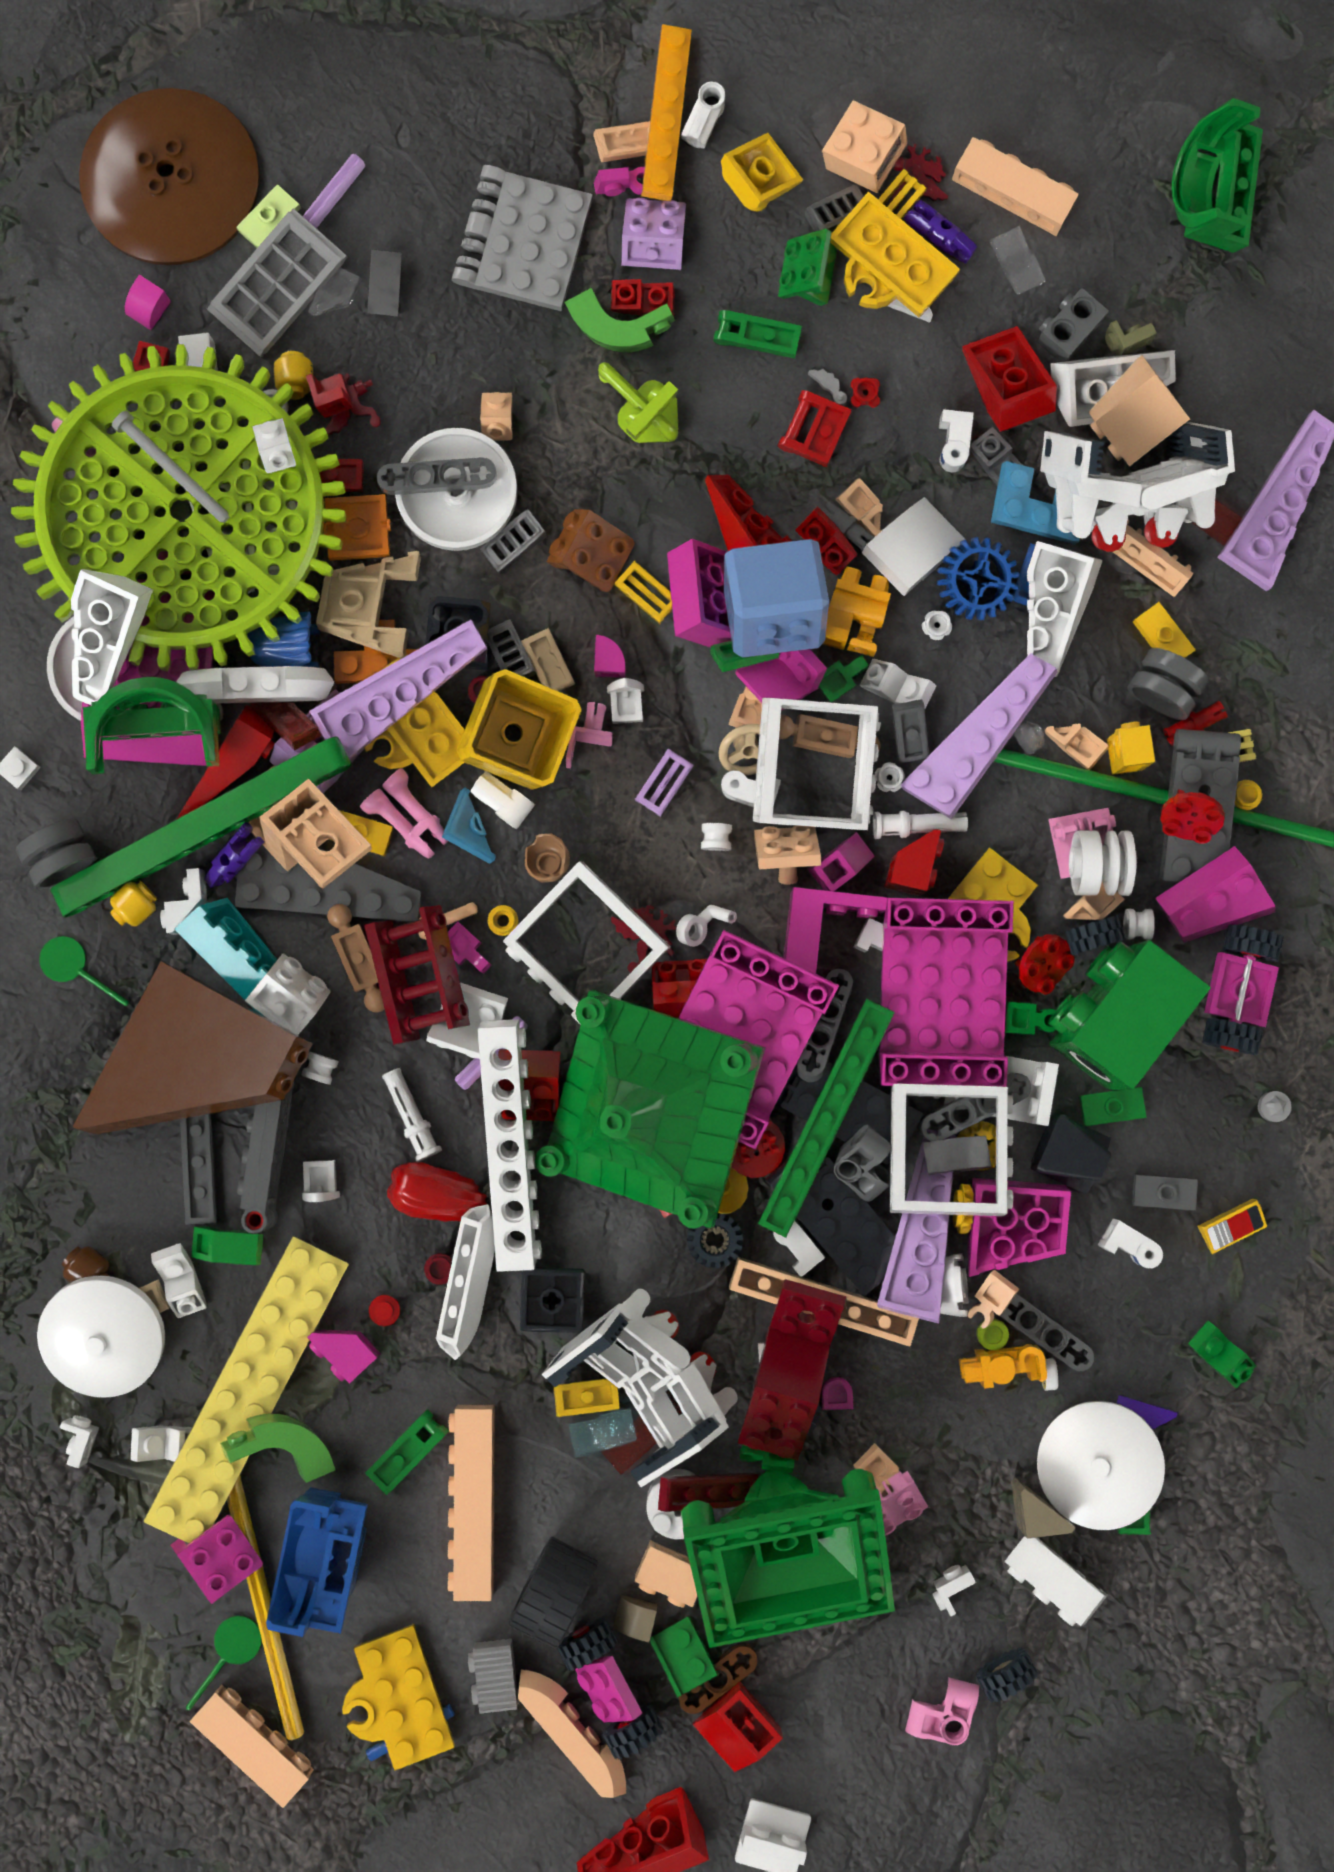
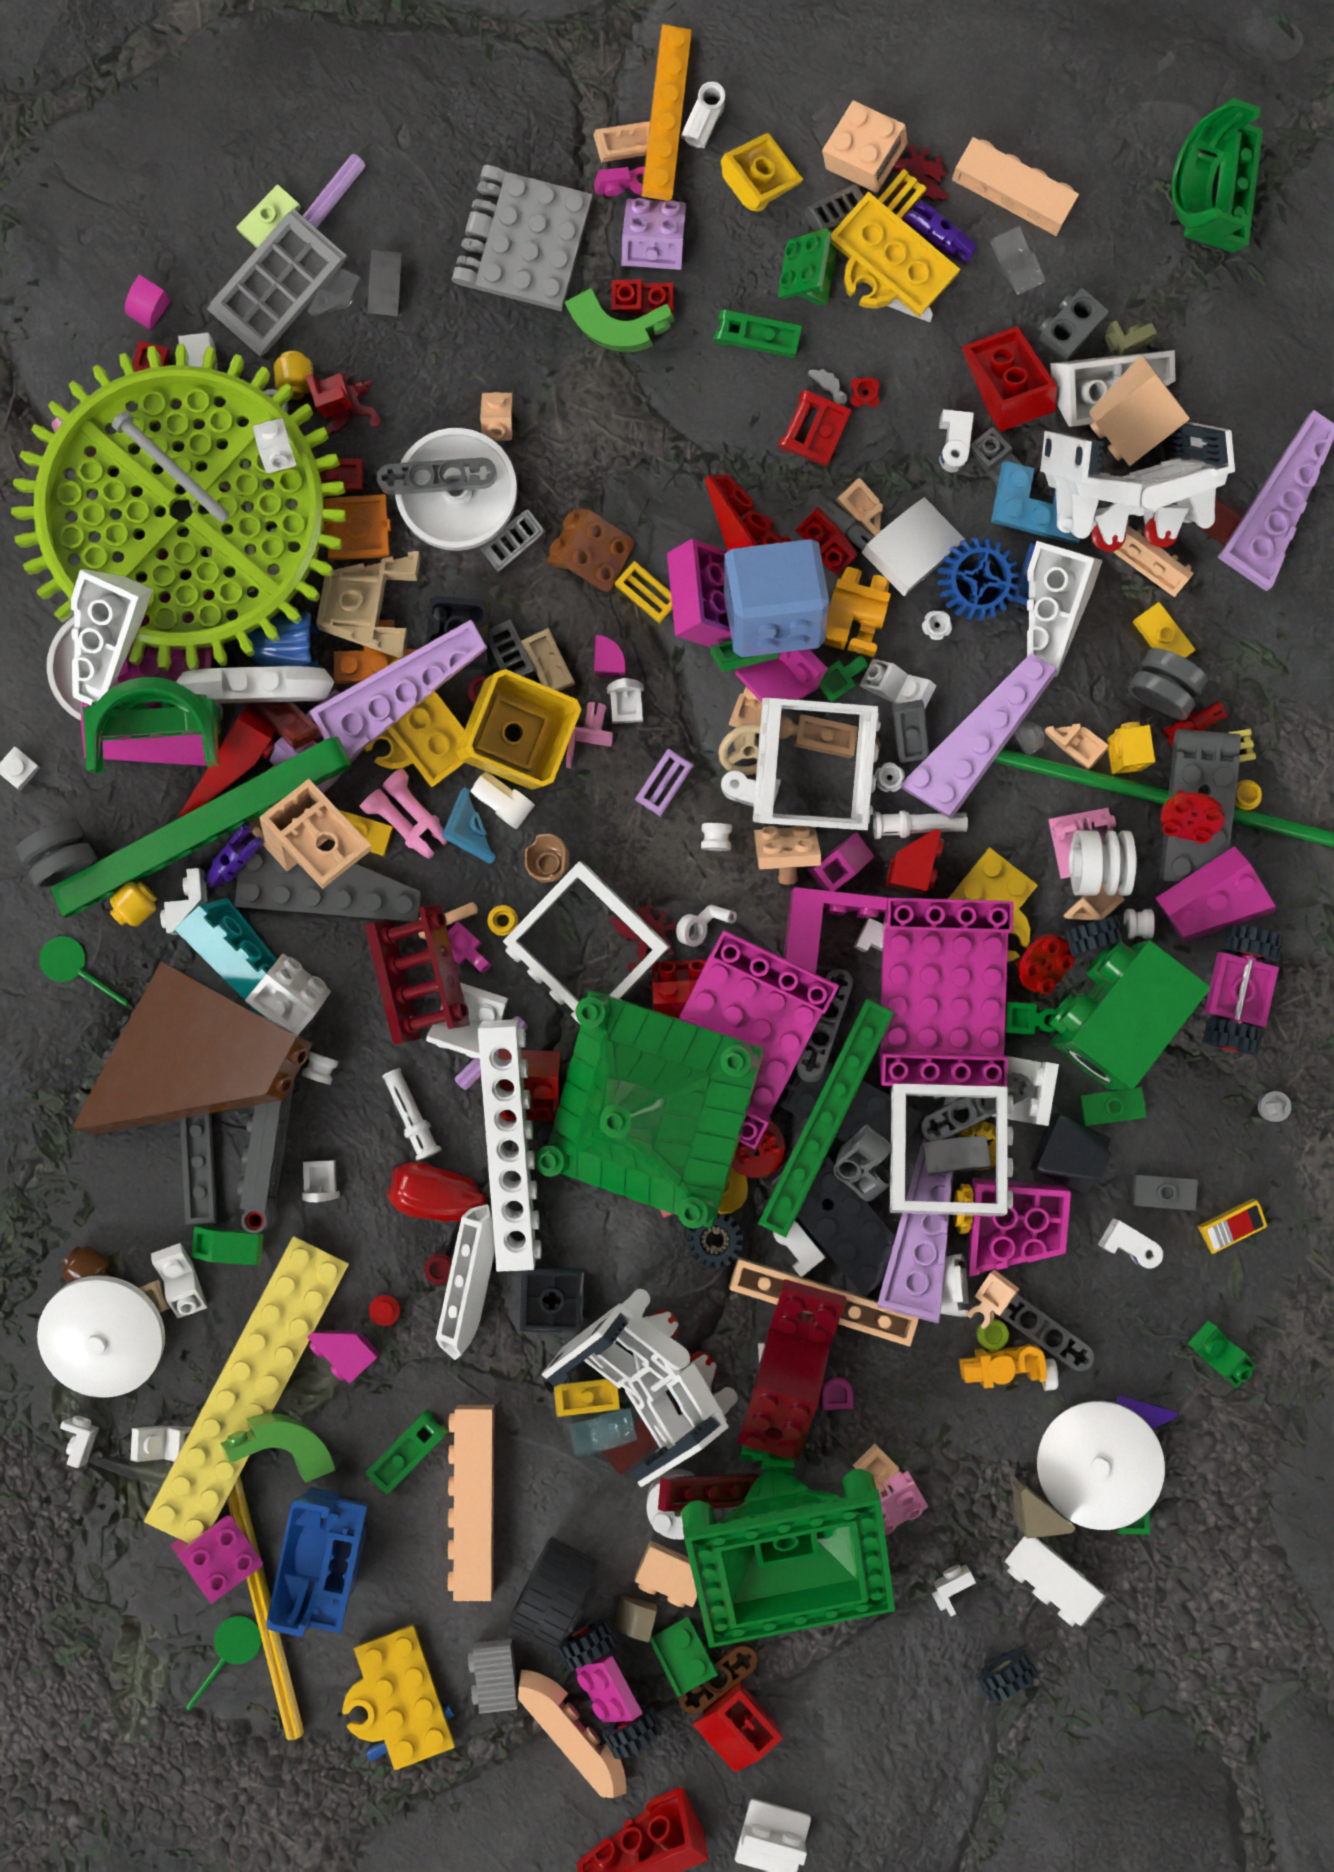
reddish brown dish [79,88,260,265] -> none
light nougat brick [190,1684,314,1808] -> none
medium nougat plate [327,904,385,1013] -> none
lime plate [598,362,678,443] -> none
bright pink piece [905,1677,979,1745] -> none

